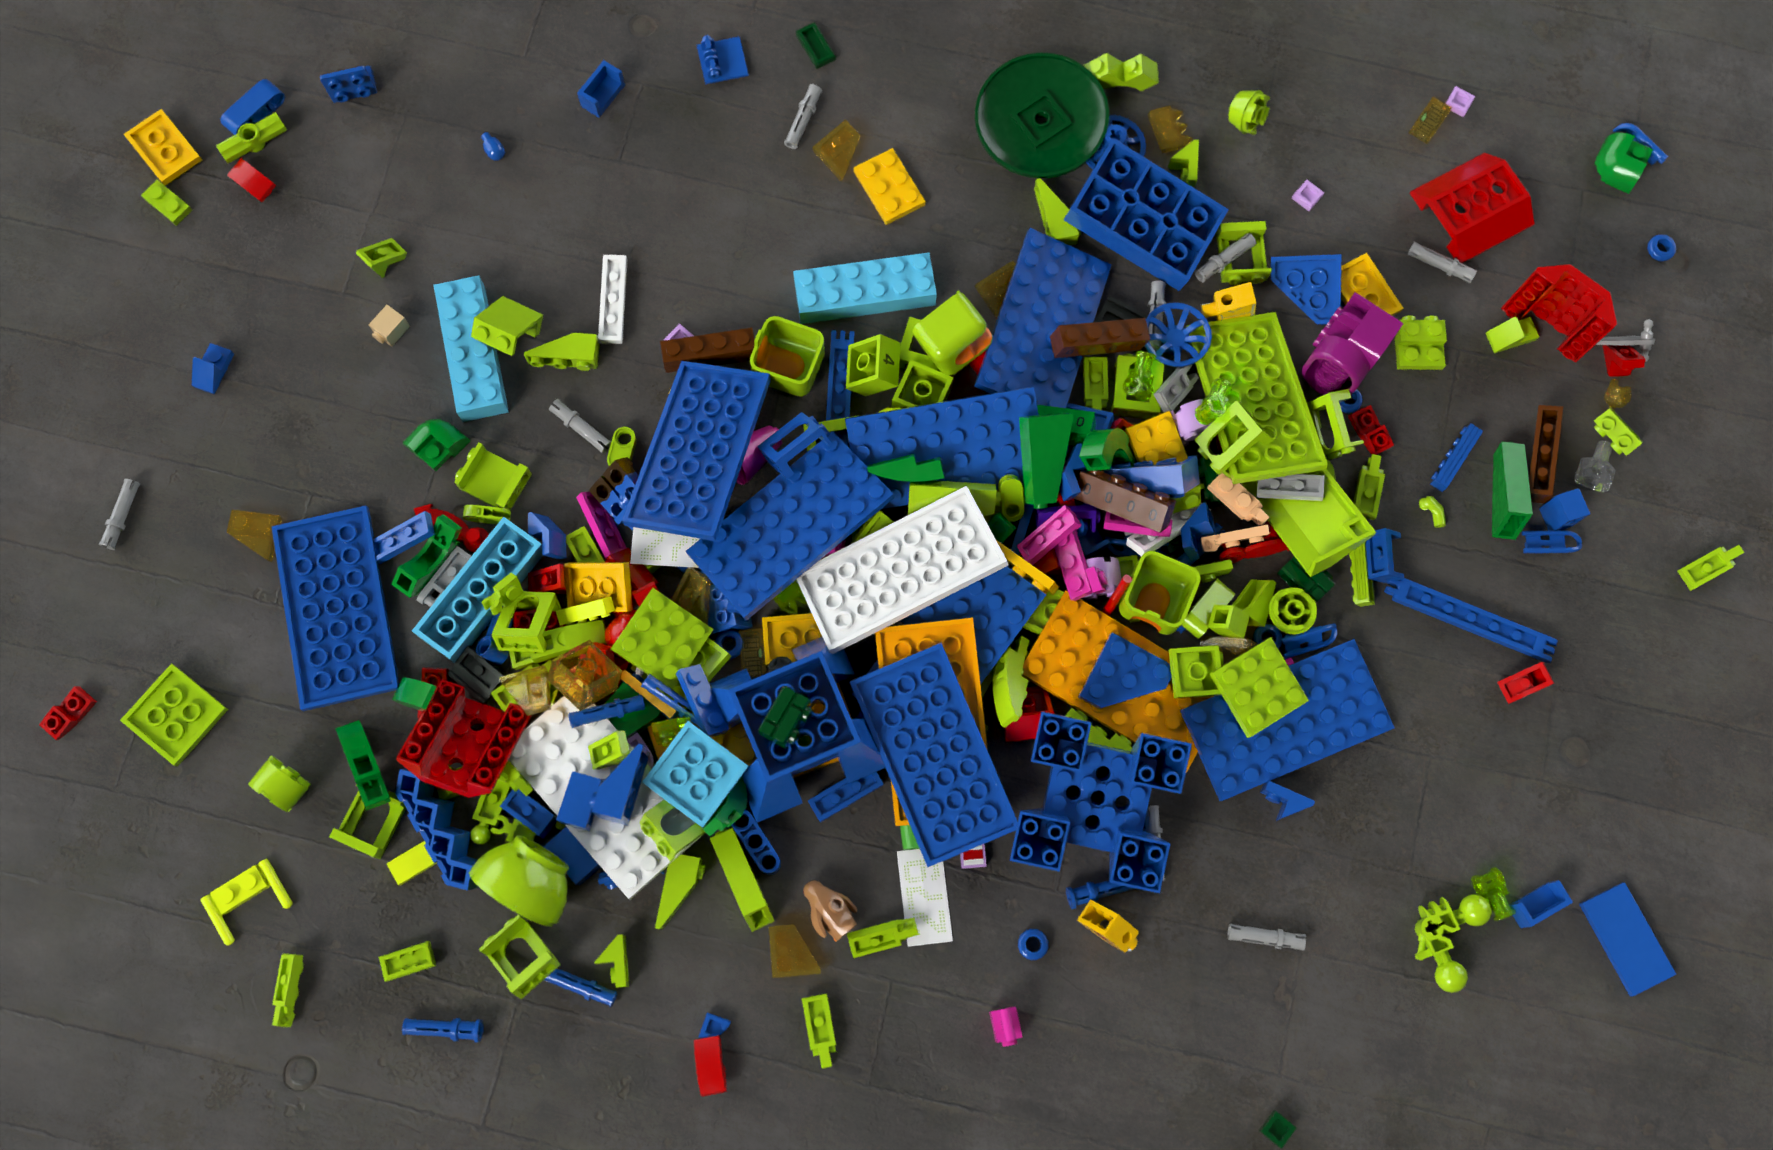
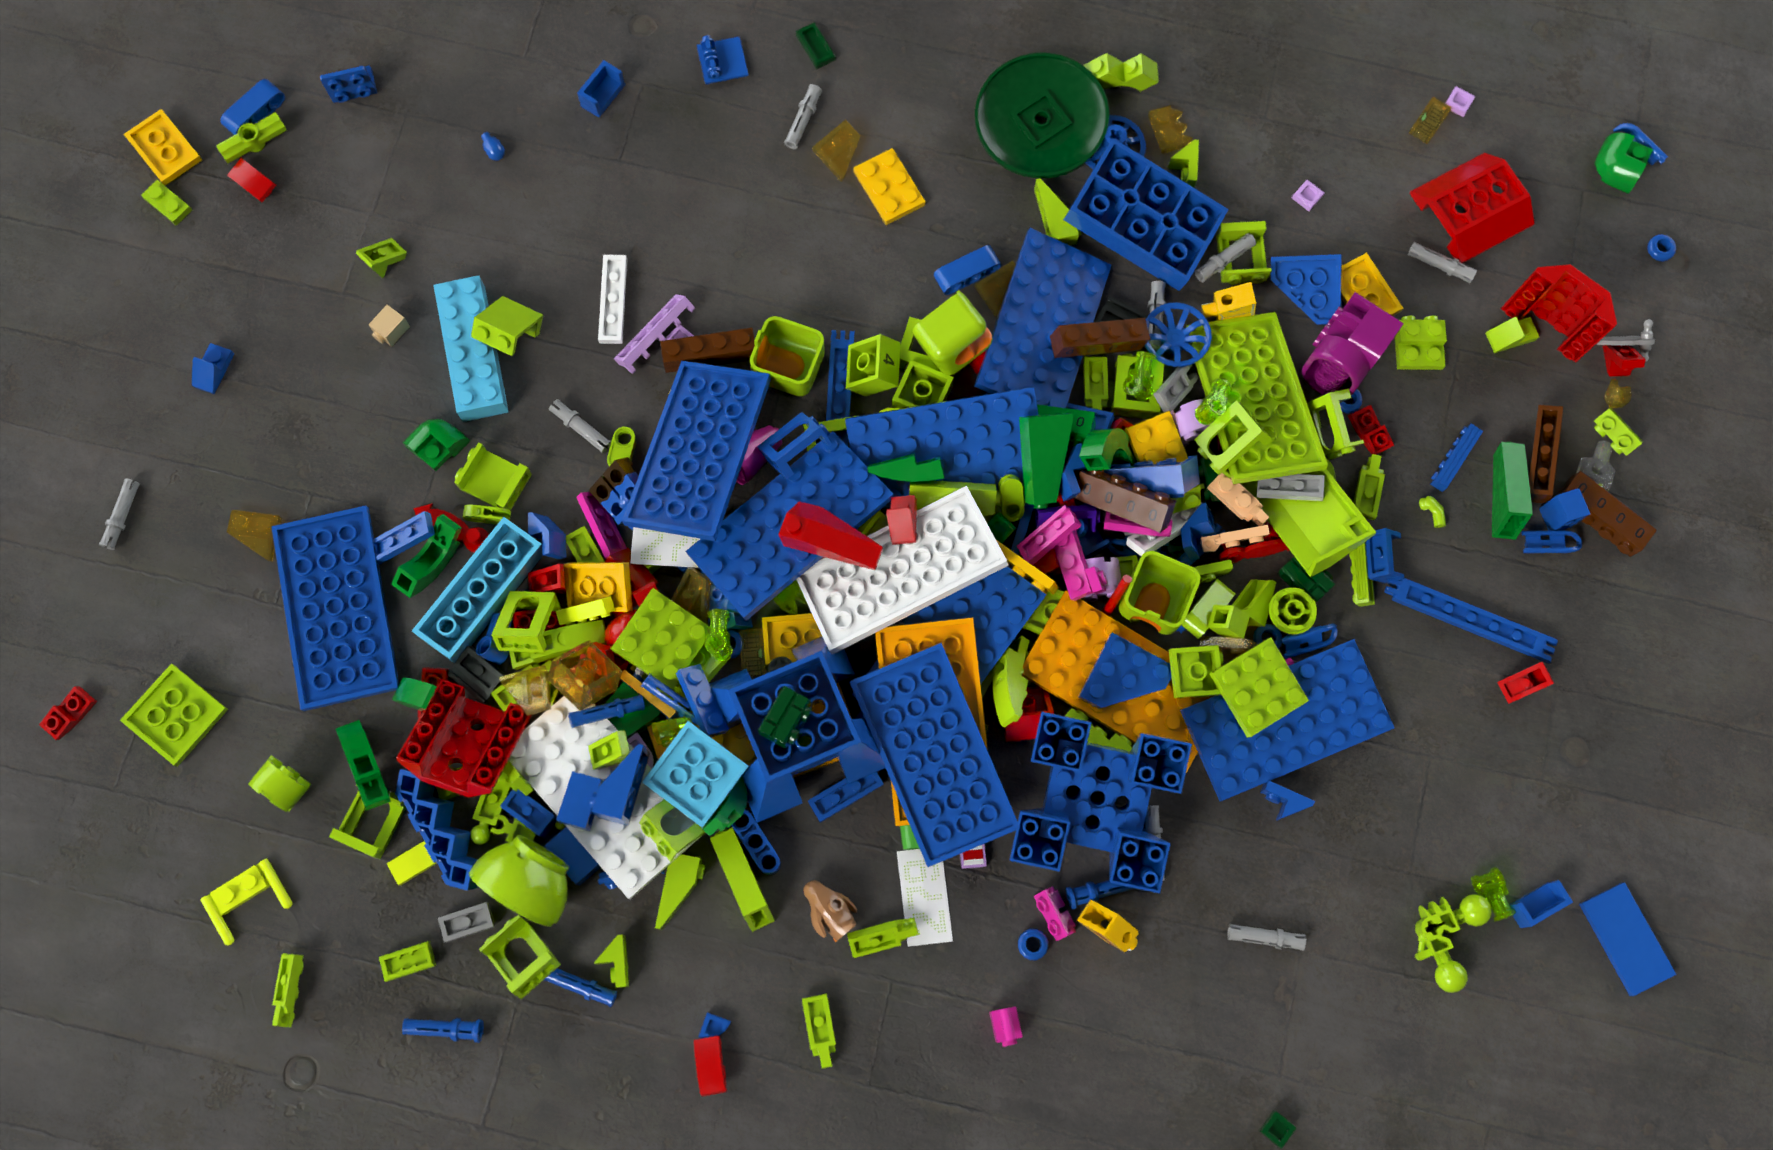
light grey plate [417,546,472,607] -> none
lime plate [482,573,524,616] -> none
lime slope [524,333,600,371] -> none
clear yellow wing [769,924,821,978] -> none
medium azure brick [793,253,937,324] -> none
lime cone [1228,90,1270,135] -> none
lime hinge [1677,545,1745,591] -> none
none -> light grey plate [438,902,495,943]
none -> lavender hinge [614,294,695,374]
none -> clear neon green connector [705,609,732,662]
none -> red wedge [778,501,883,570]
none -> slope [886,495,917,545]
none -> blue beam [933,245,1002,295]
none -> dark pink hinge [1034,886,1076,941]
none -> reddish brown brick [1557,471,1657,557]

